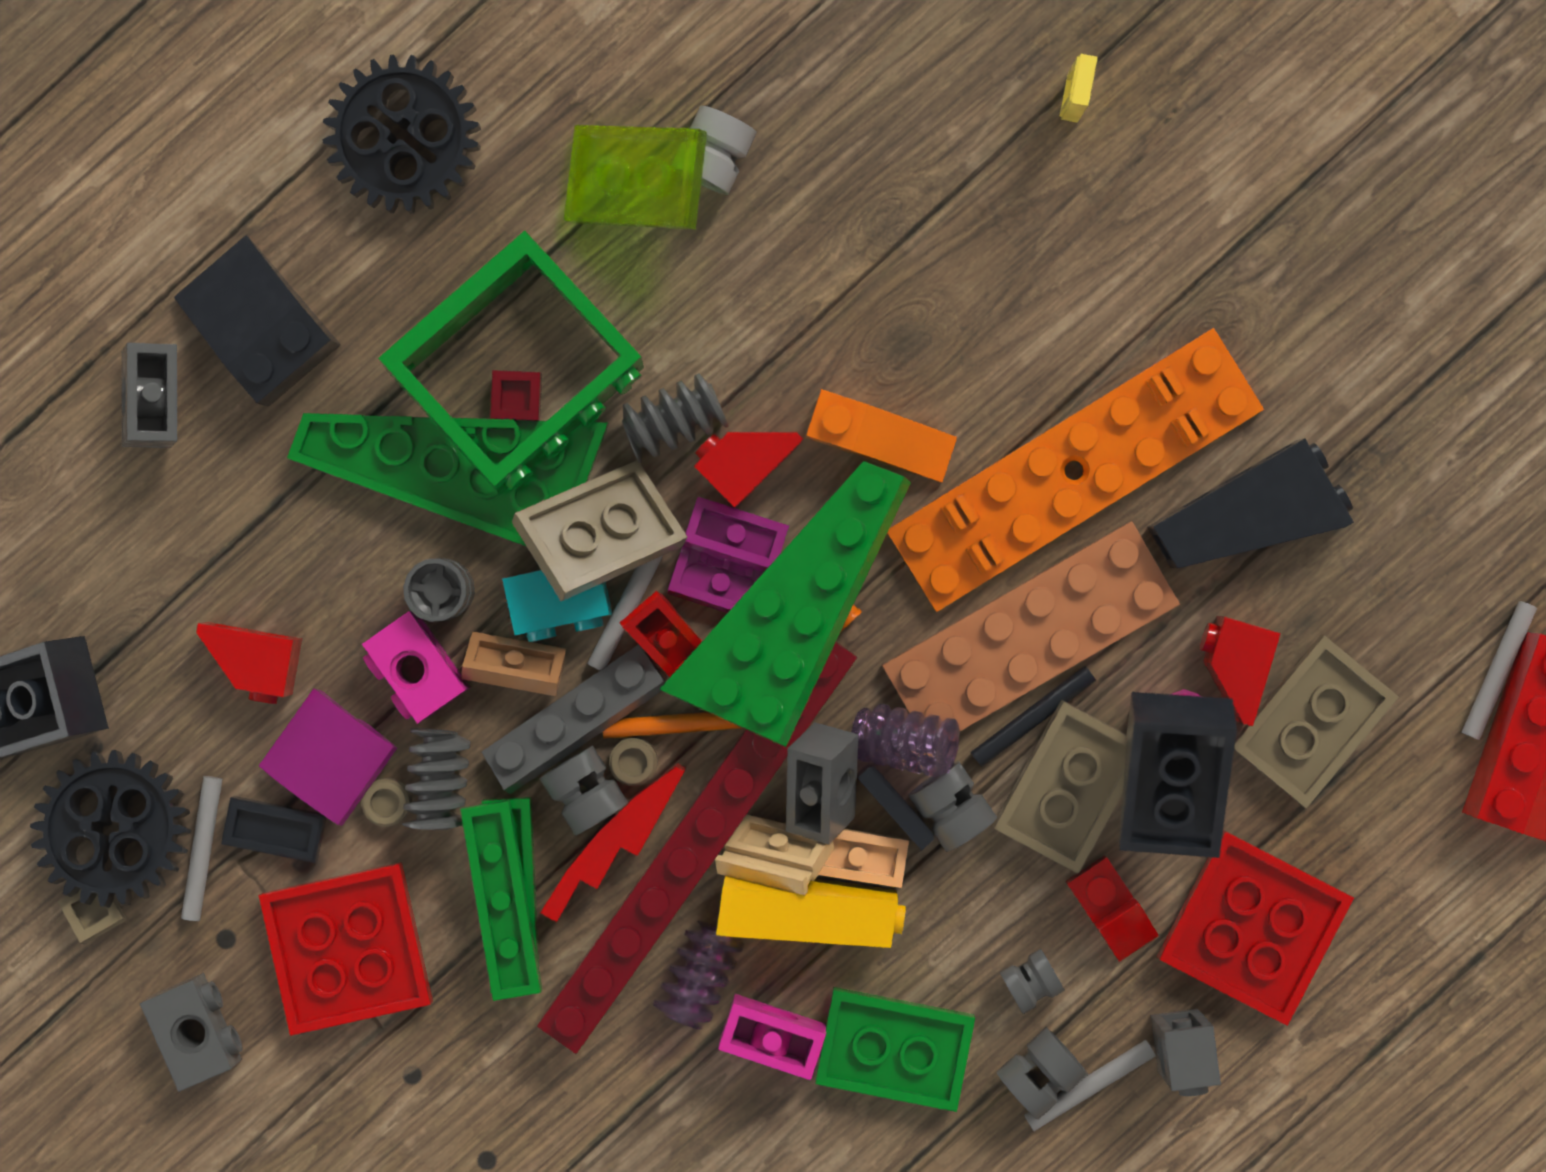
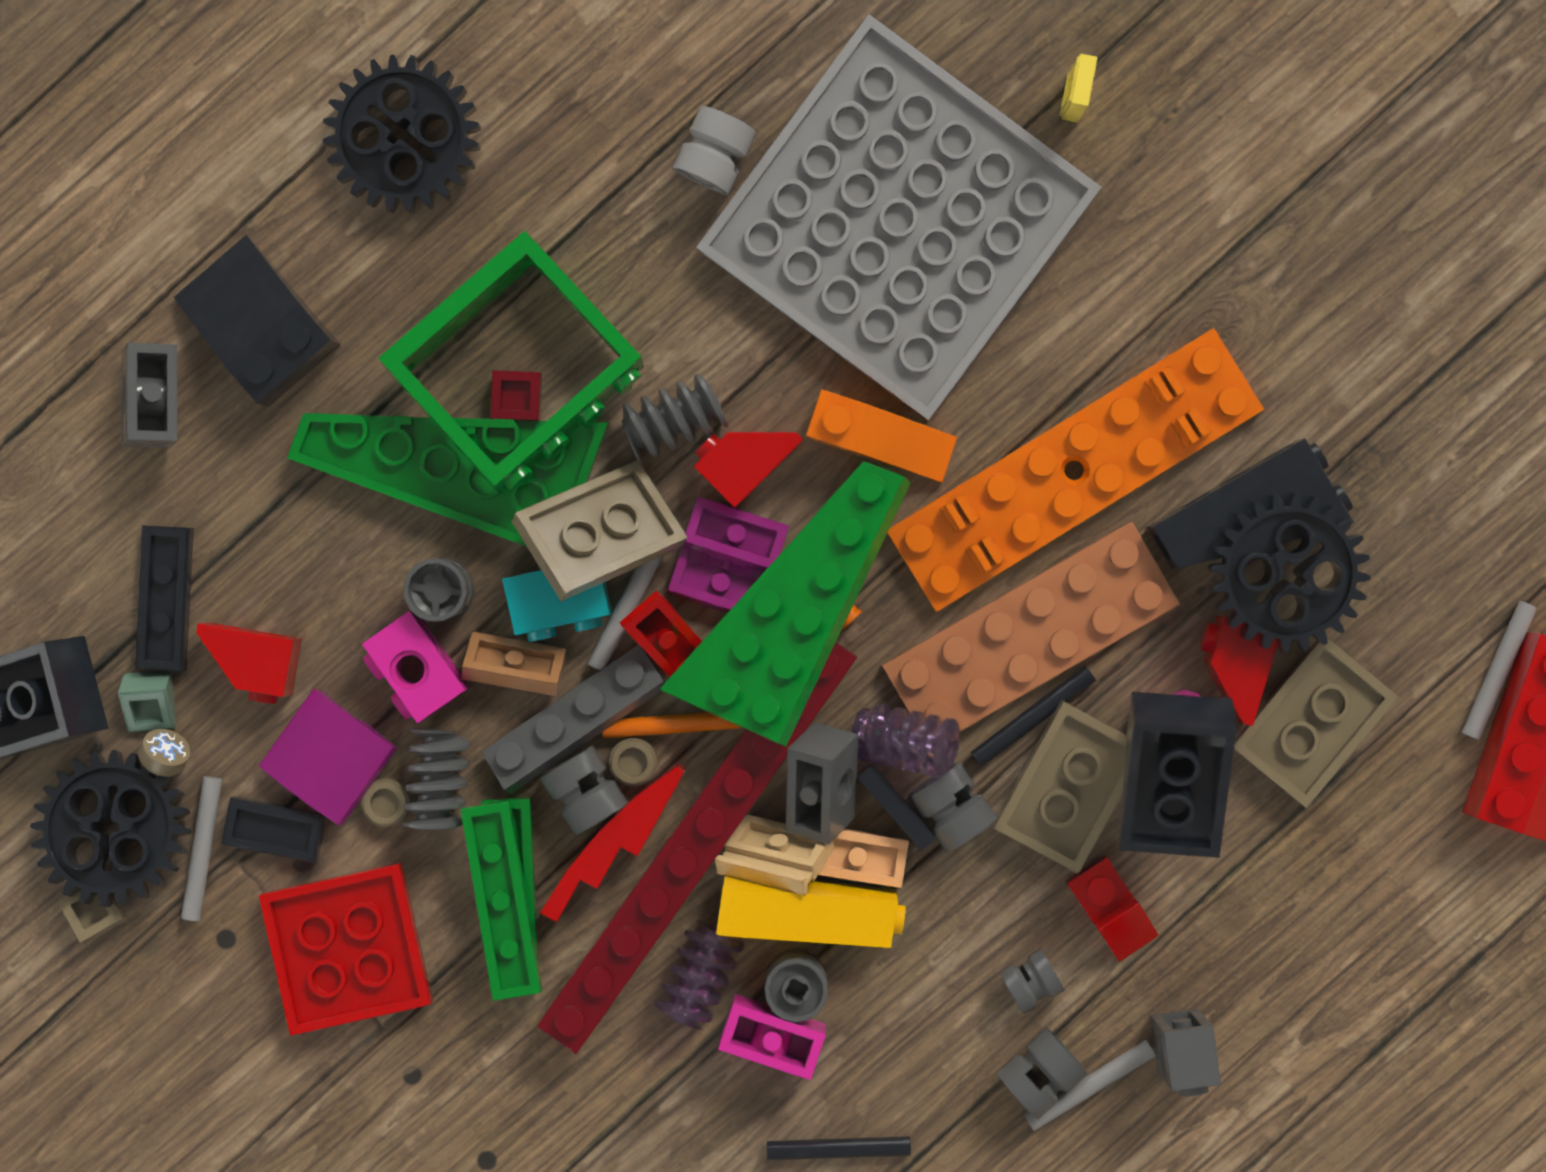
dark grey brick [140,972,243,1092] -> none
clear neon green tile [564,125,707,230] -> none
green plate [815,987,975,1112] -> none
red plate [1156,830,1354,1026] -> none
none -> sand green slope [118,670,176,732]
none -> black tile [135,525,194,671]
none -> dark tan tile [138,729,190,777]
none -> light grey plate [696,14,1102,421]
none -> dark grey wheel [765,948,828,1022]
none -> black bar [767,1136,911,1161]
none -> black gear [1208,493,1371,653]

